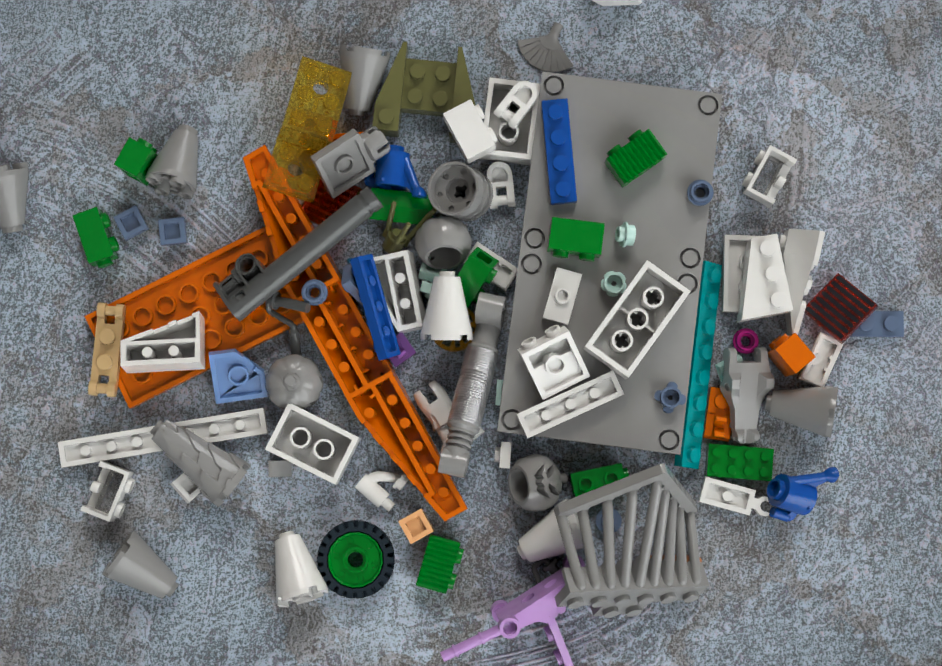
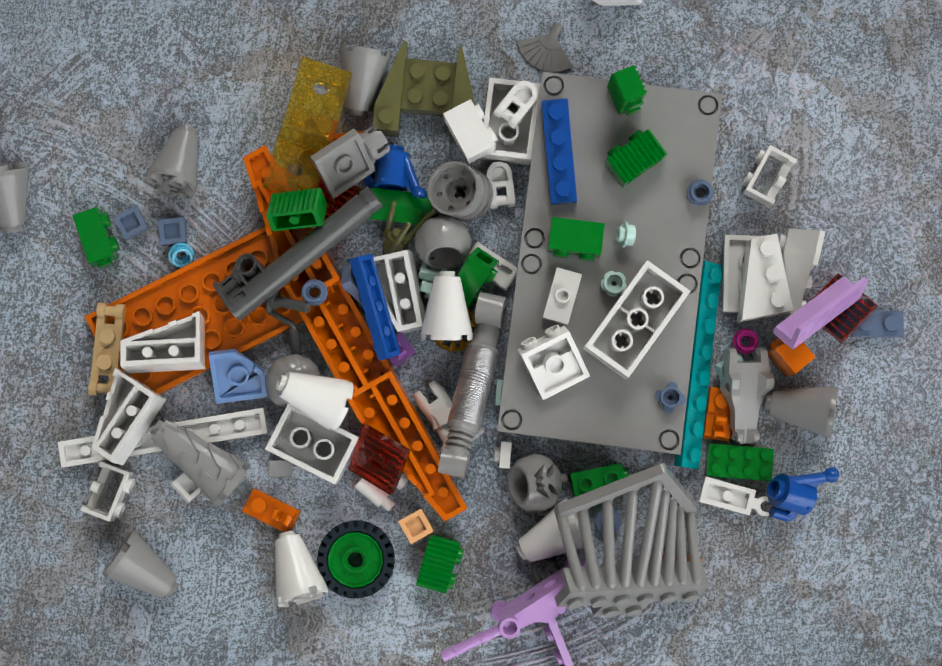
green brick [114,137,158,186] -> none
white plate [516,370,624,439] -> none
white plate [798,332,844,387] -> none
none -> white wedge [91,368,167,465]
none -> medium azure plate [168,243,194,268]
none -> orange plate [242,488,301,532]
none -> green brick [266,187,327,231]
none -> white cone [275,371,354,431]
none -> clear red tile [348,424,411,495]
none -> green brick [607,65,647,116]
none -> lavender panel [773,276,868,350]

